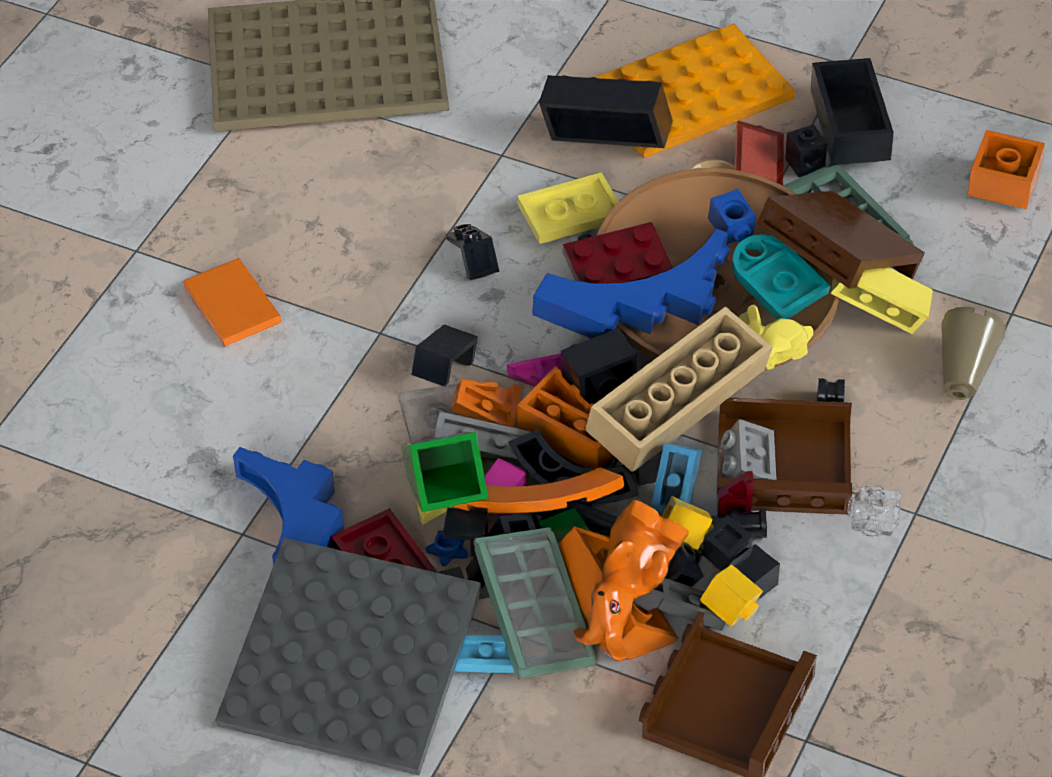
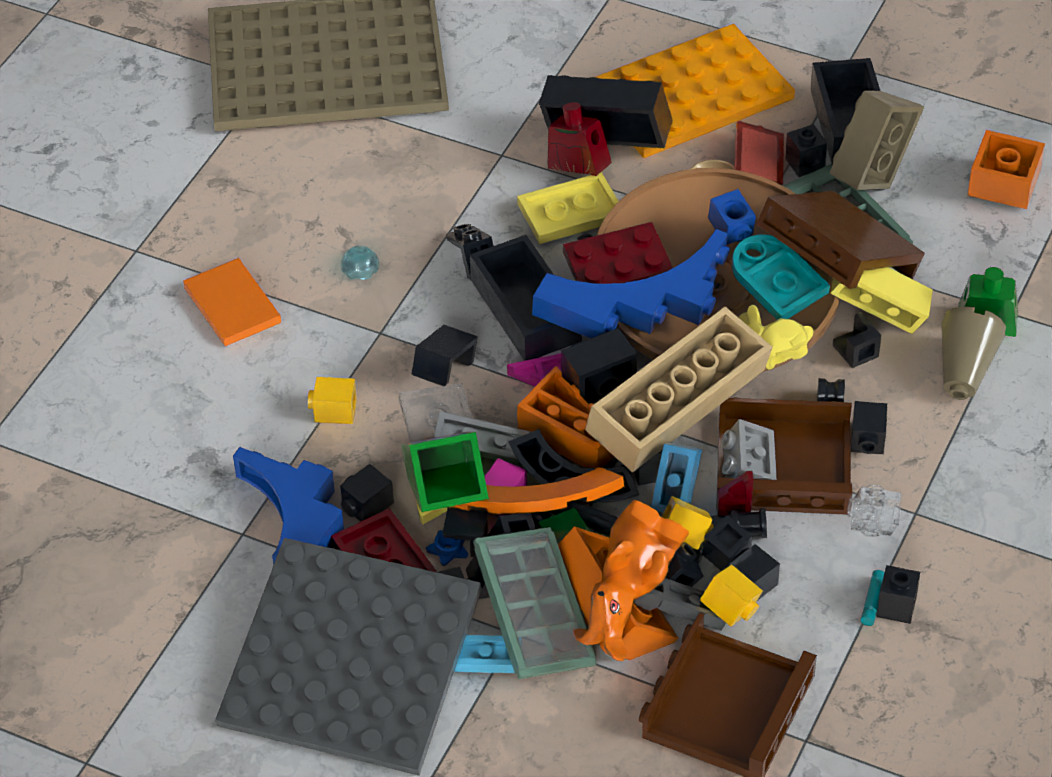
orange wing [450,379,523,428] -> none
none -> yellow brick [308,377,357,424]
none -> black brick [340,464,394,522]
none -> clear light blue plate [341,246,379,280]
none -> black piece [470,235,582,361]
none -> dark red torso [547,102,612,176]
none -> dark tan slope [829,91,924,190]
none -> black panel [833,312,881,368]
none -> black brick [851,401,888,455]
none -> teal wheel [860,570,884,626]
none -> black brick [877,565,921,624]
none -> green torso [958,267,1018,337]

